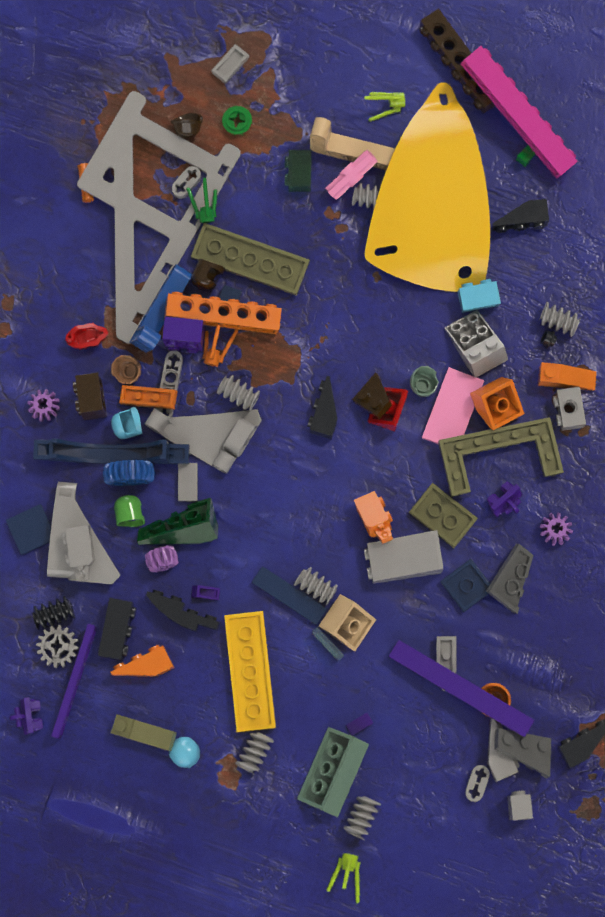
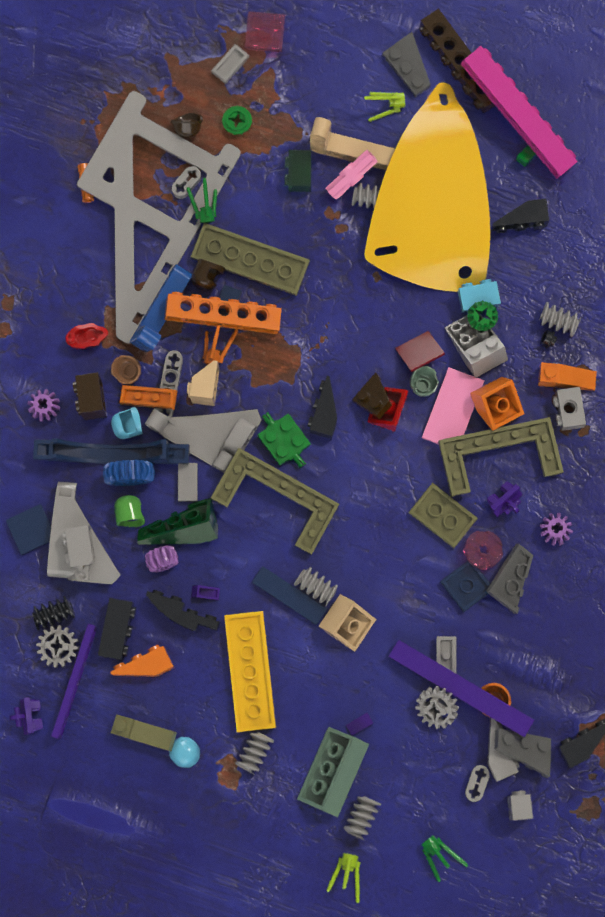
dark purple brick [162,317,205,353] -> none
light grey piece [217,375,260,412] -> none
clear light blue tile [312,627,344,661] -> none
orange hinge [354,491,393,544] -> none
light grey slope [364,530,444,584] -> none
none -> tan slope [187,361,220,406]
none -> olive plate [210,448,339,555]
none -> clear pink plate [245,12,285,52]
none -> green plate [257,412,311,468]
none -> dark grey wing [382,32,431,98]
none -> piece [395,331,445,372]
none -> light grey gear [415,686,459,729]
none -> green plant [421,835,468,882]
none -> clear pink plate [463,531,503,570]
none -> green gear [467,301,498,331]

